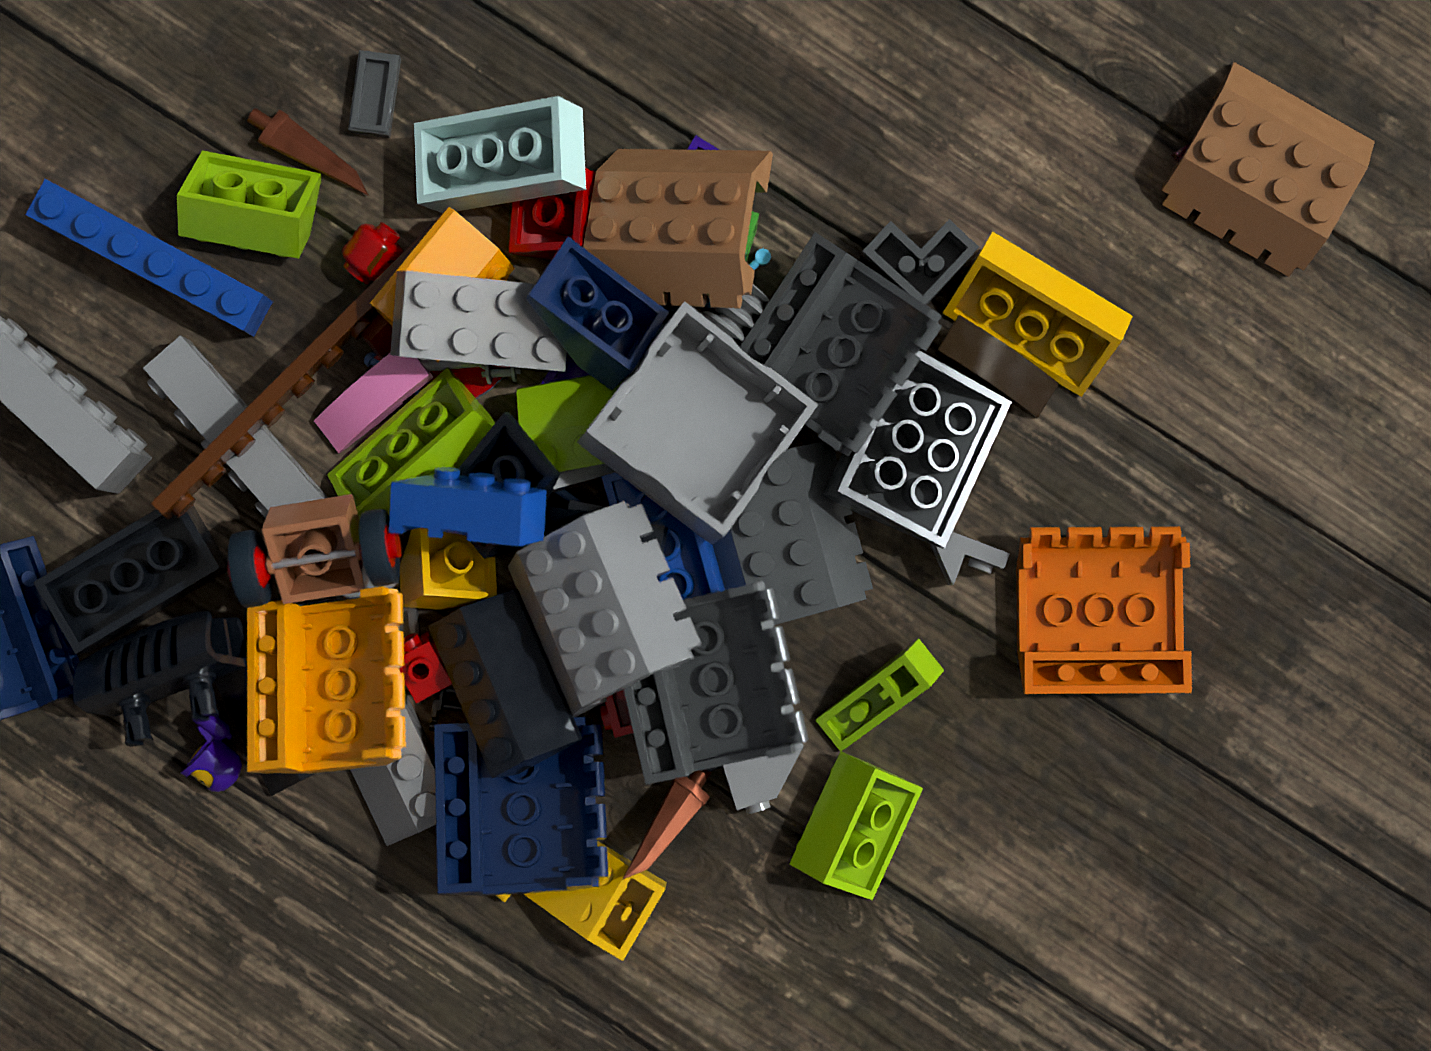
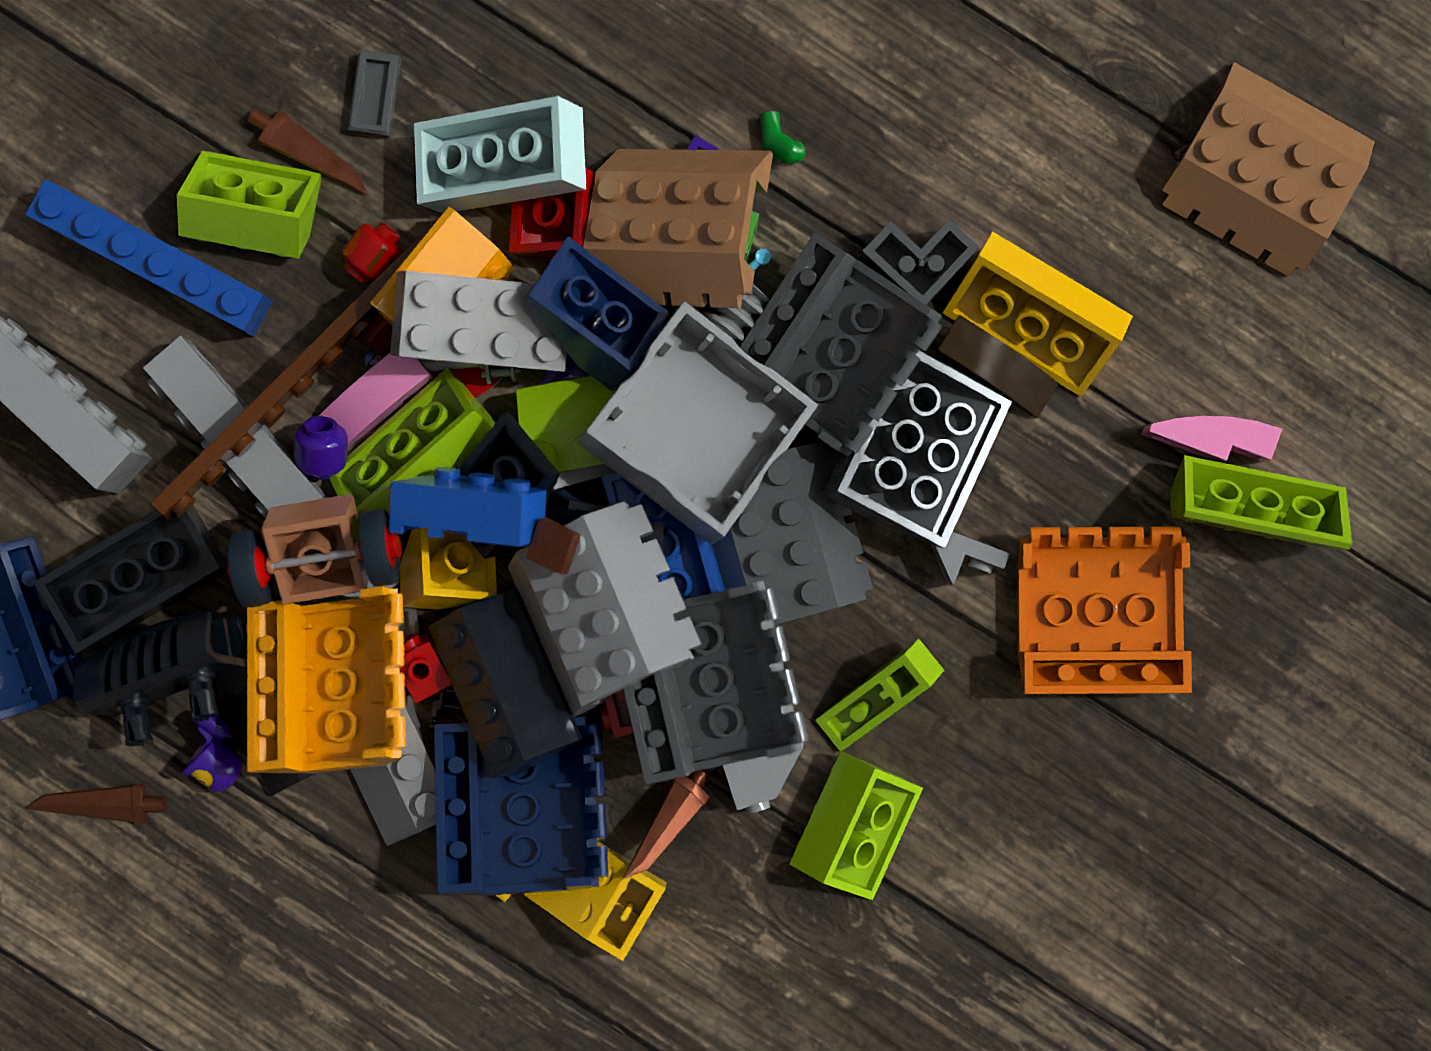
none -> copper bar [25,784,167,824]
none -> dark purple head [293,416,348,480]
none -> copper tile [526,518,581,575]
none -> green arm [759,111,806,165]
none -> bright pink slope [1141,416,1283,463]
none -> lime slope [1170,455,1352,550]

